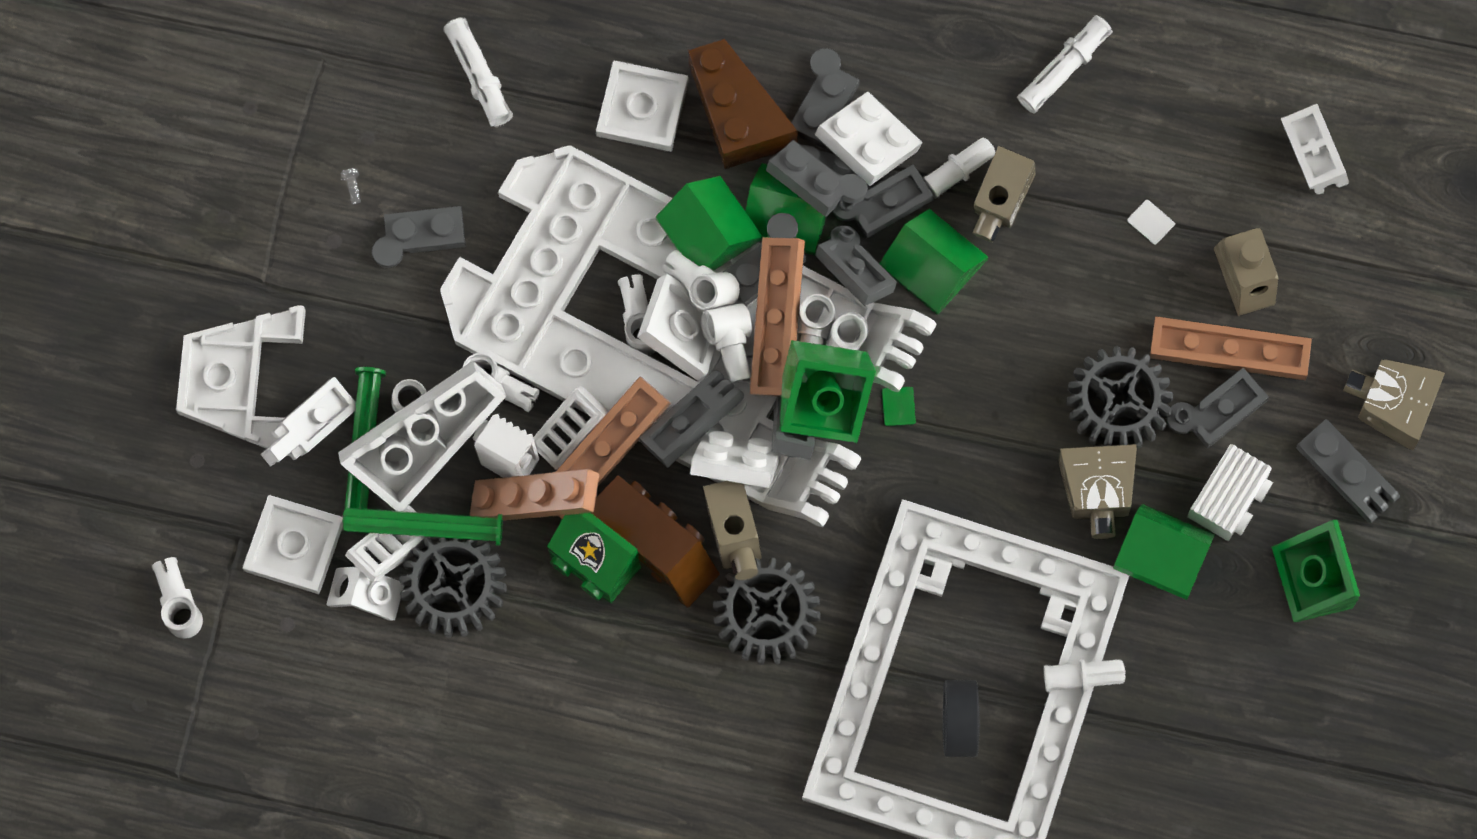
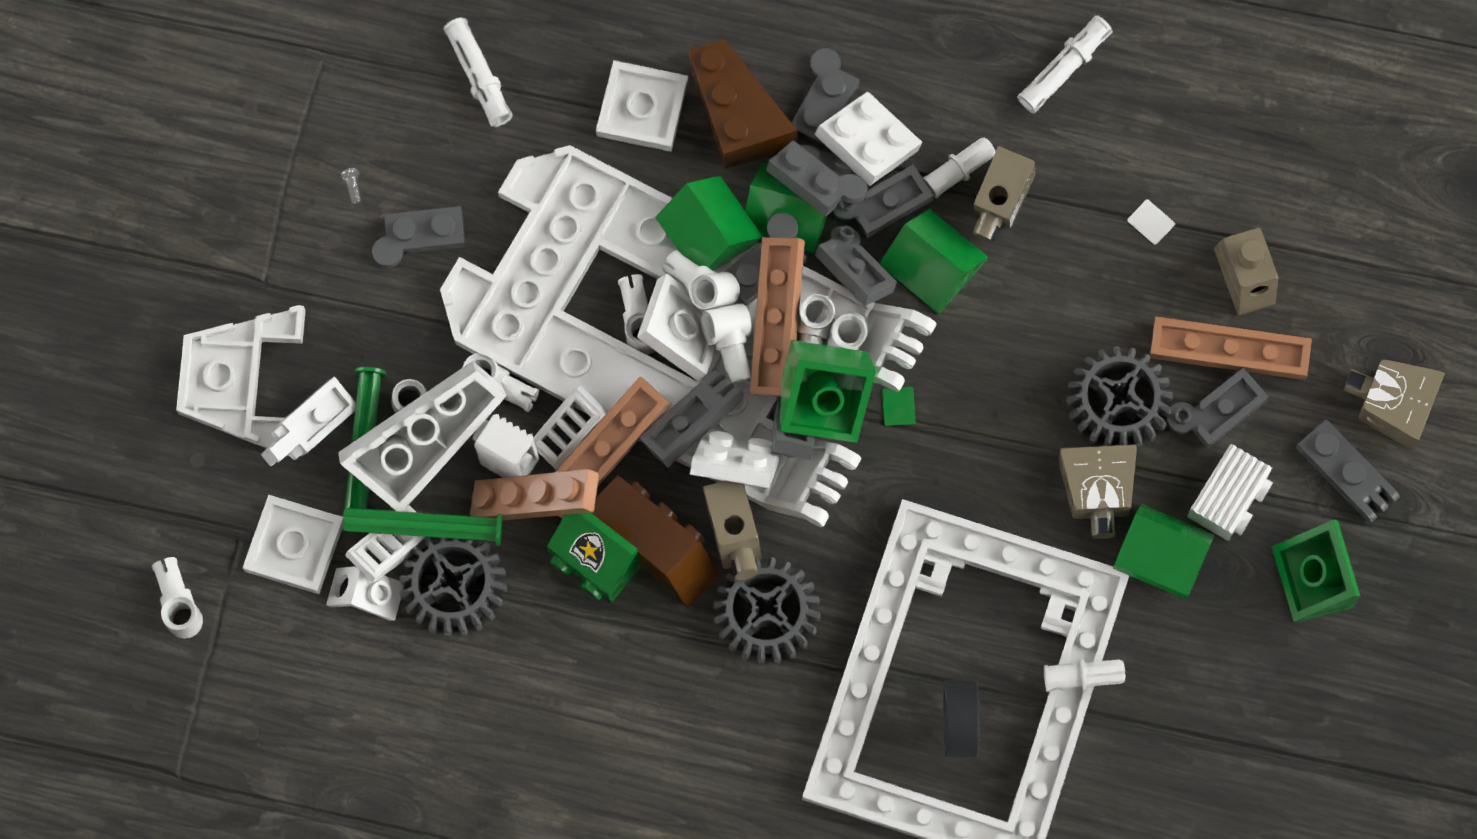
white hinge [1281,104,1349,194] -> none

